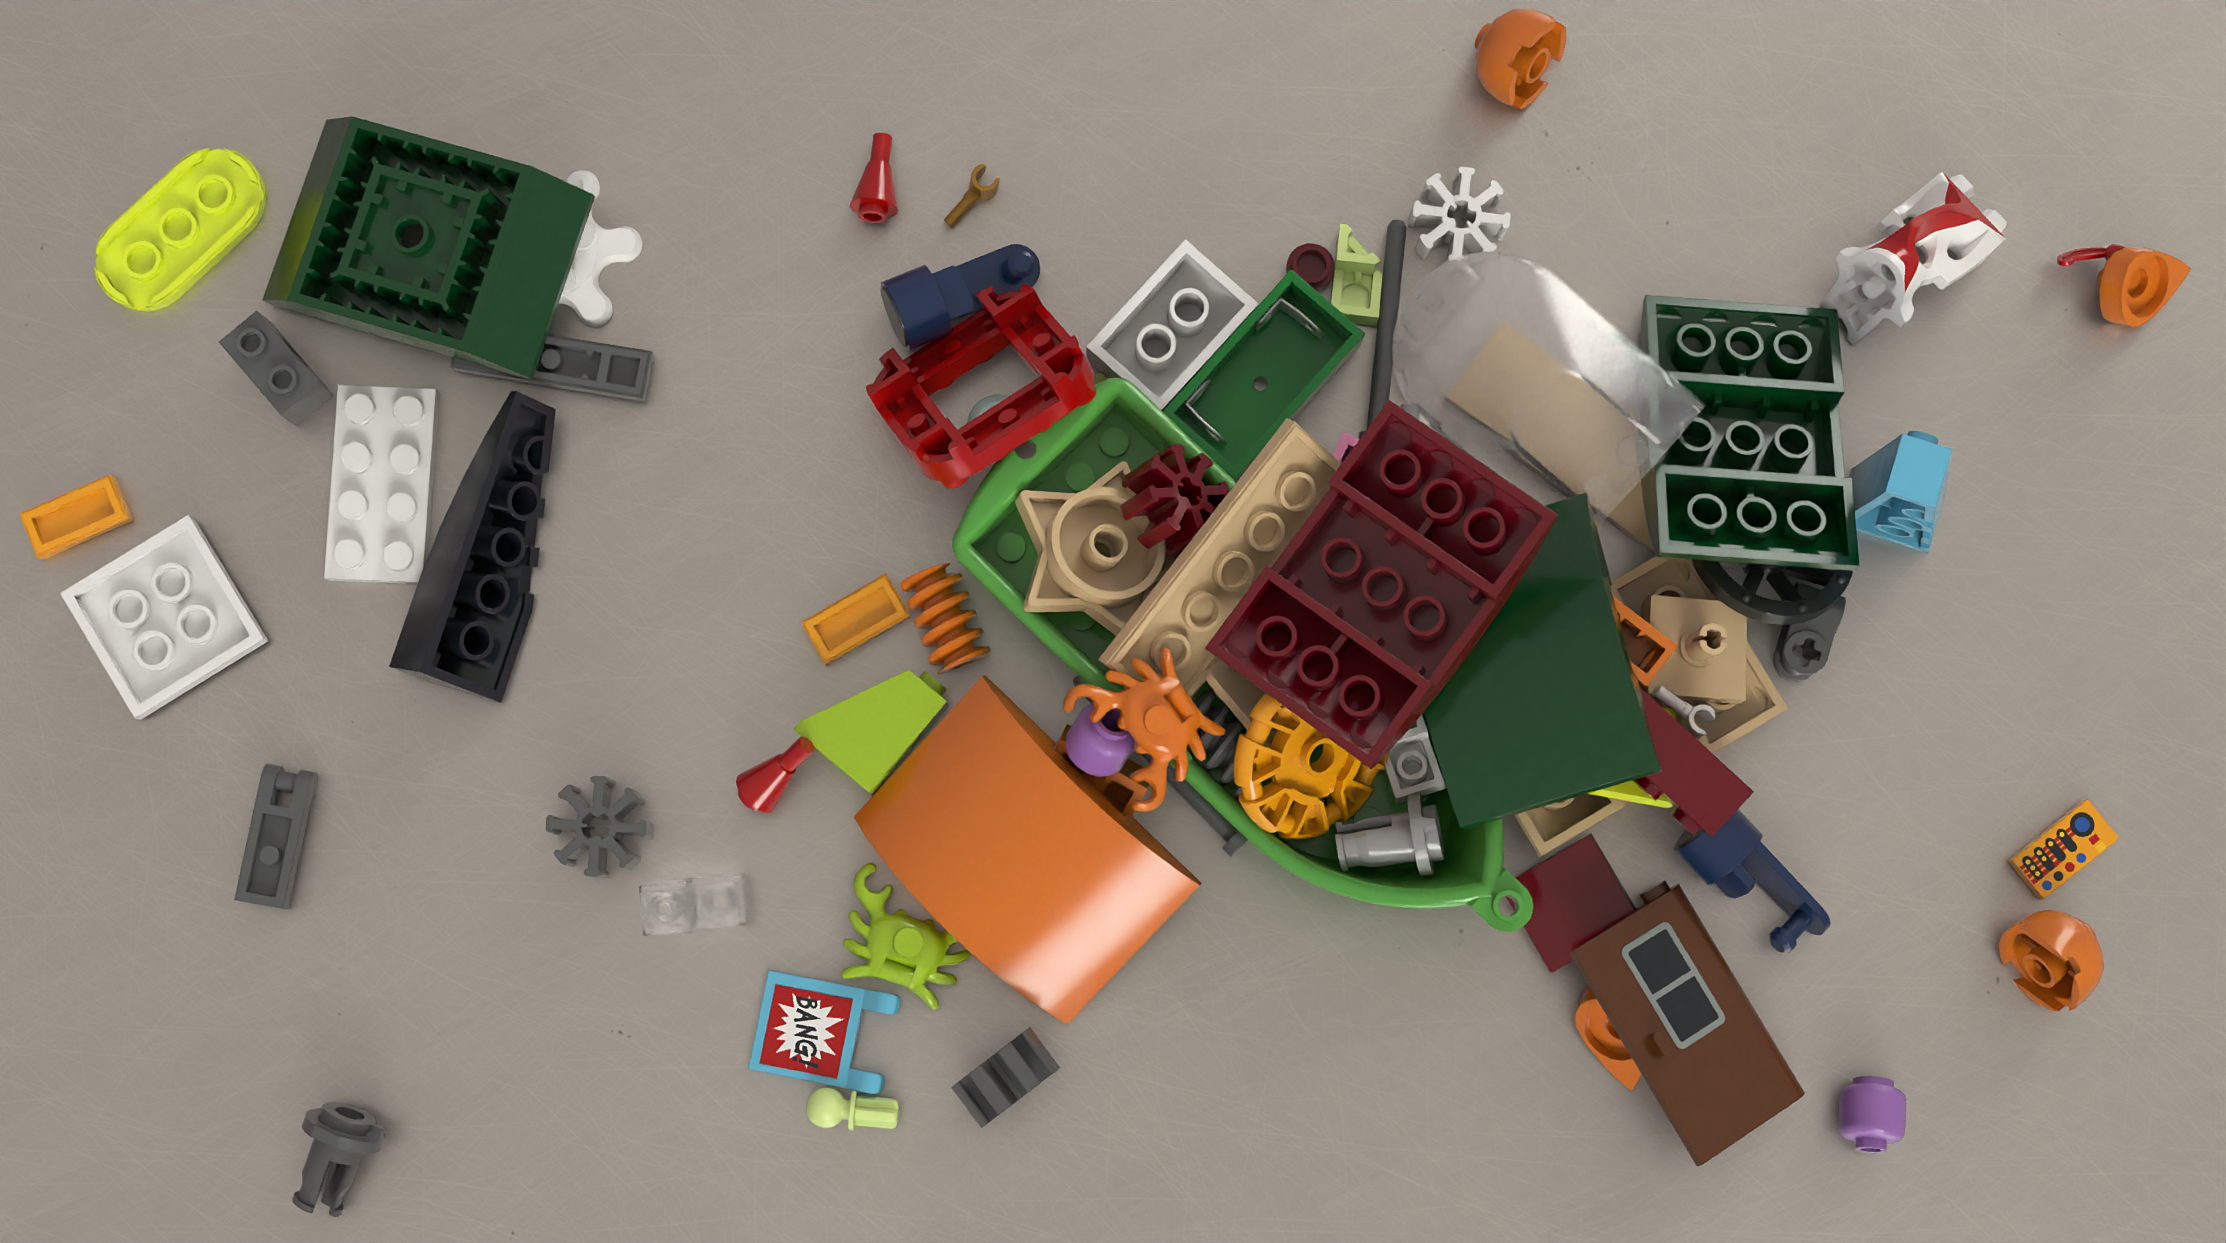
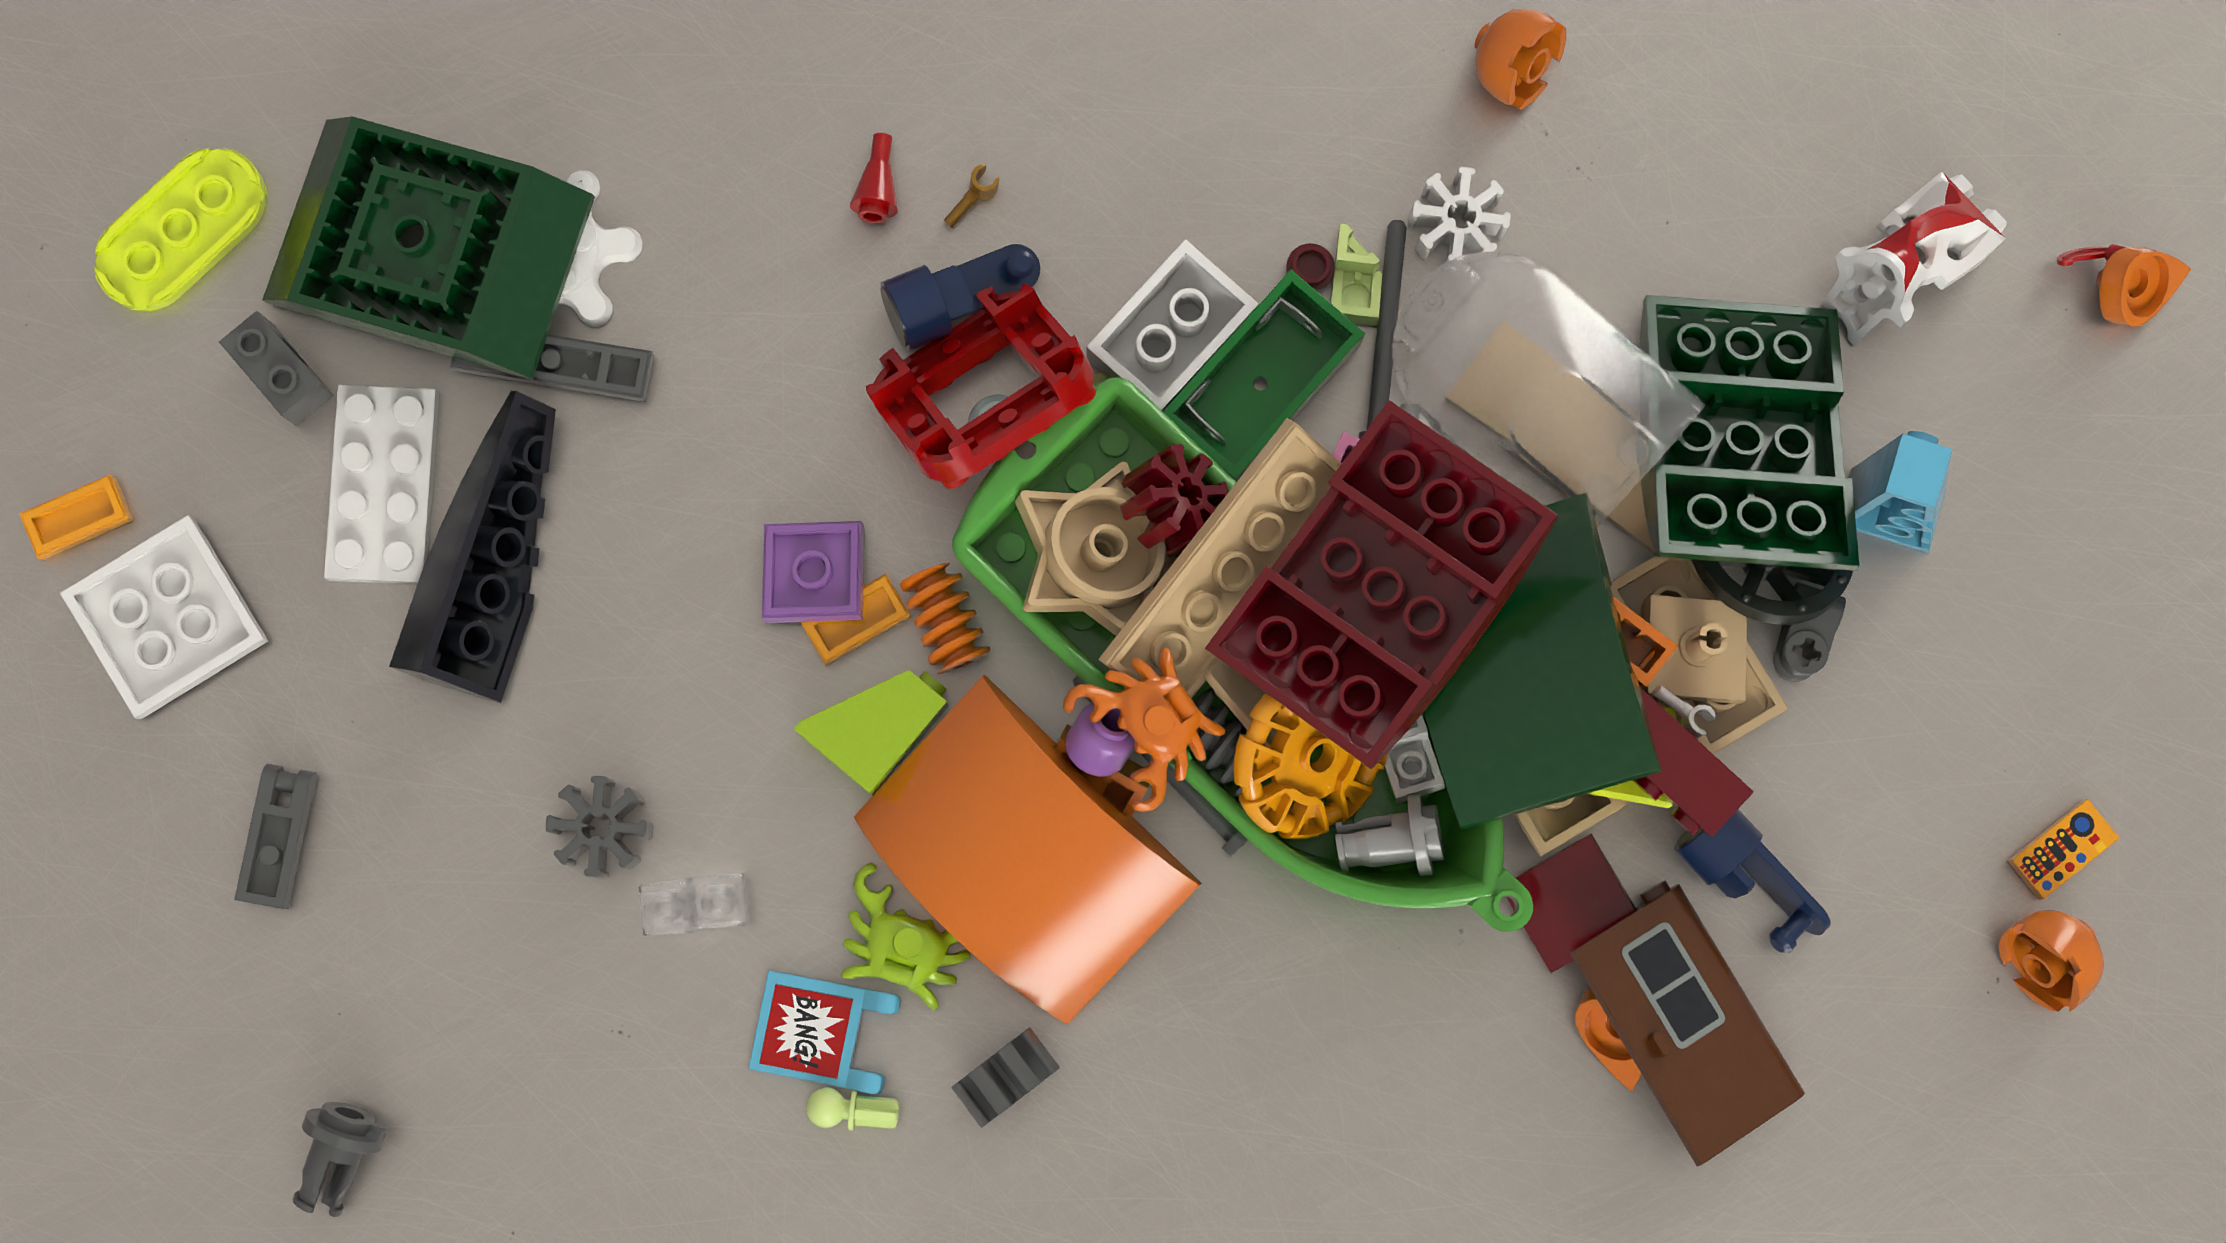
red cone [736,736,815,813] -> none
medium lavender head [1838,1076,1906,1153] -> none
none -> medium lavender tile [762,521,864,623]

